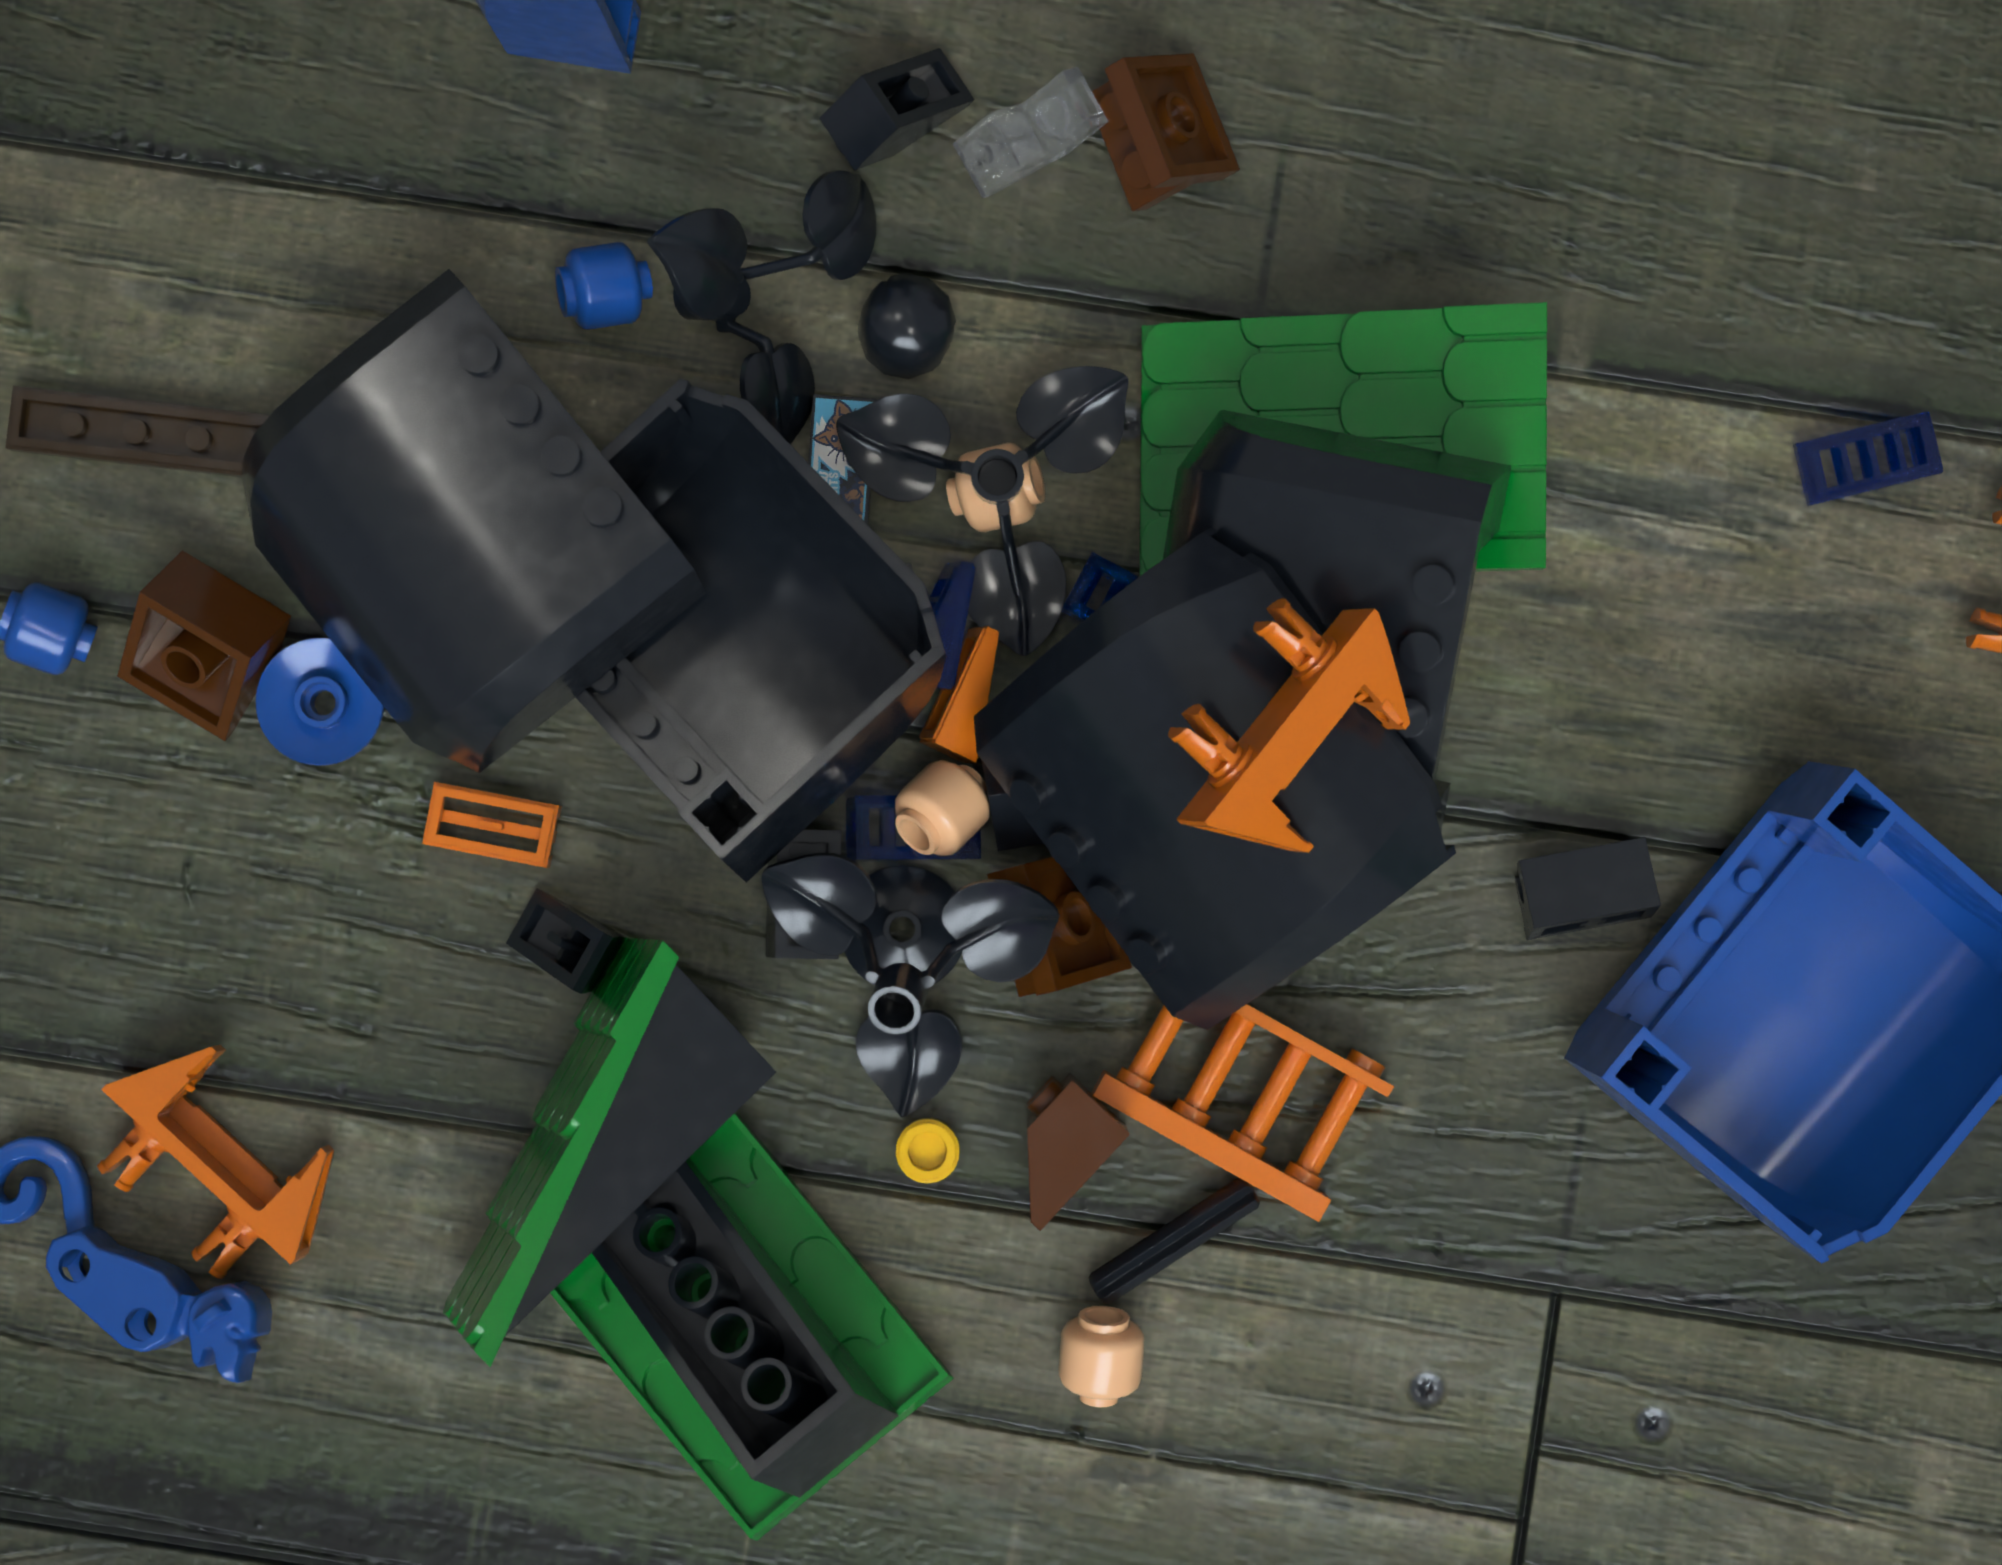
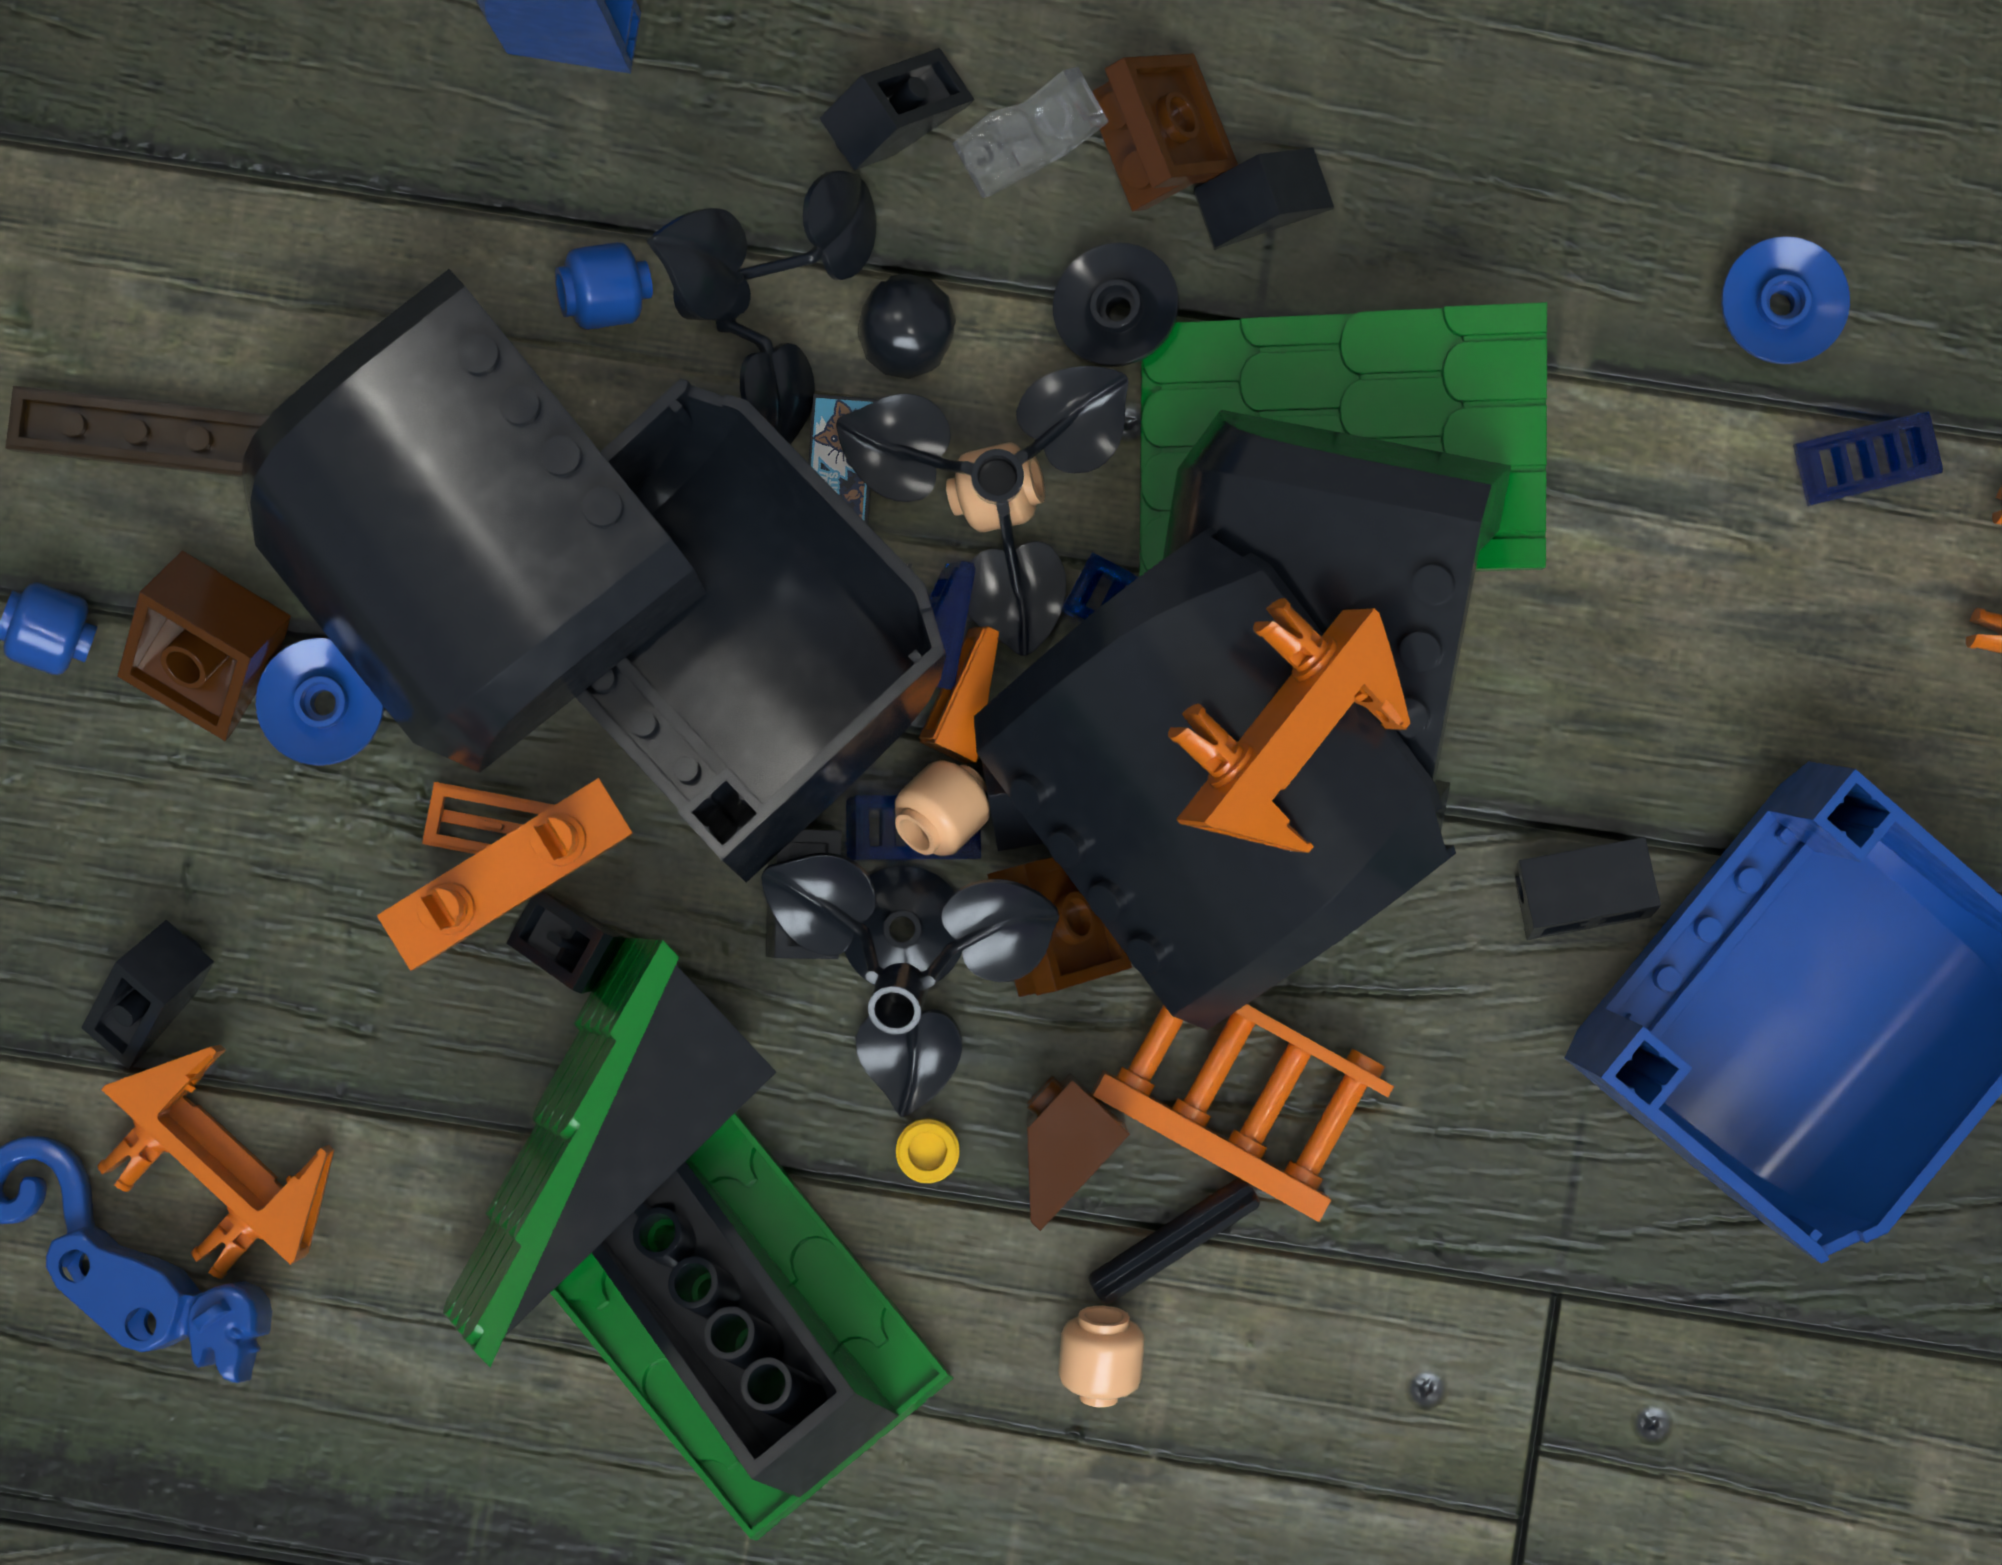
none -> black slope [81,920,215,1069]
none -> orange hose [376,778,633,971]
none -> black dish [1053,243,1179,367]
none -> black slope [1194,147,1334,250]
none -> blue dish [1721,236,1850,364]

